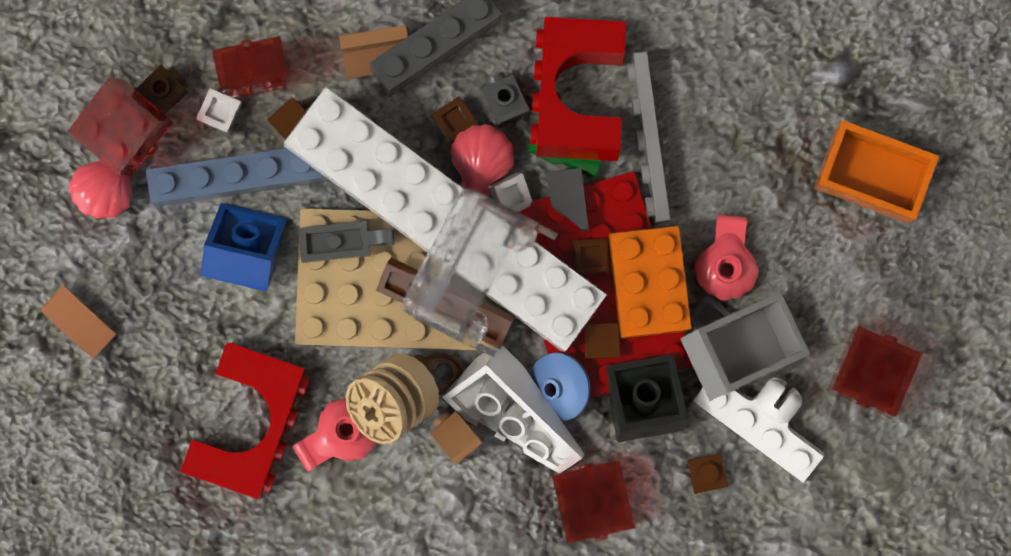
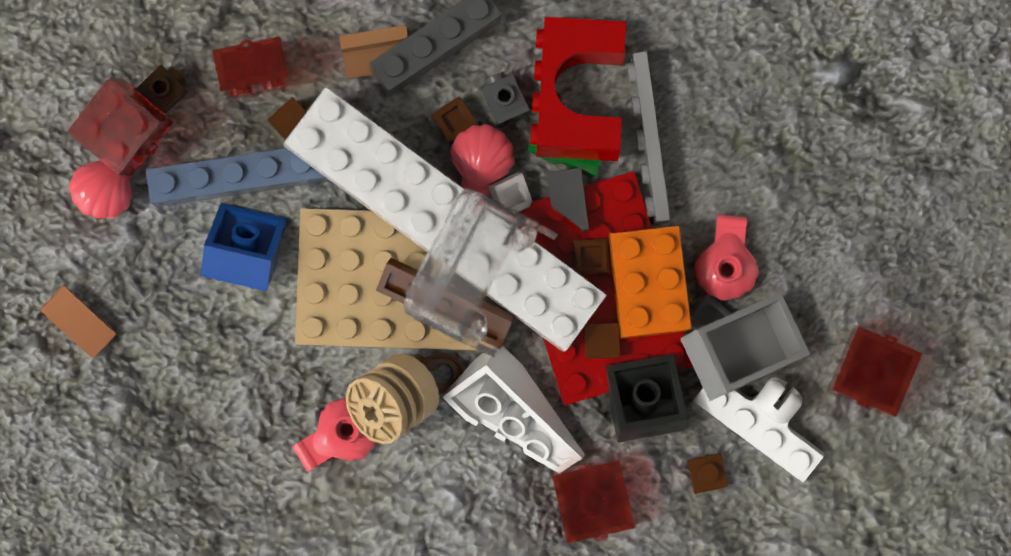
red arch [180,342,310,500] -> none
white plate [196,88,242,134] -> none
dark grey plate [298,221,394,263] -> none
medium nougat slope [430,411,482,465] -> none
medium blue dish [530,353,591,421] -> none
orange piece [814,120,939,224] -> none

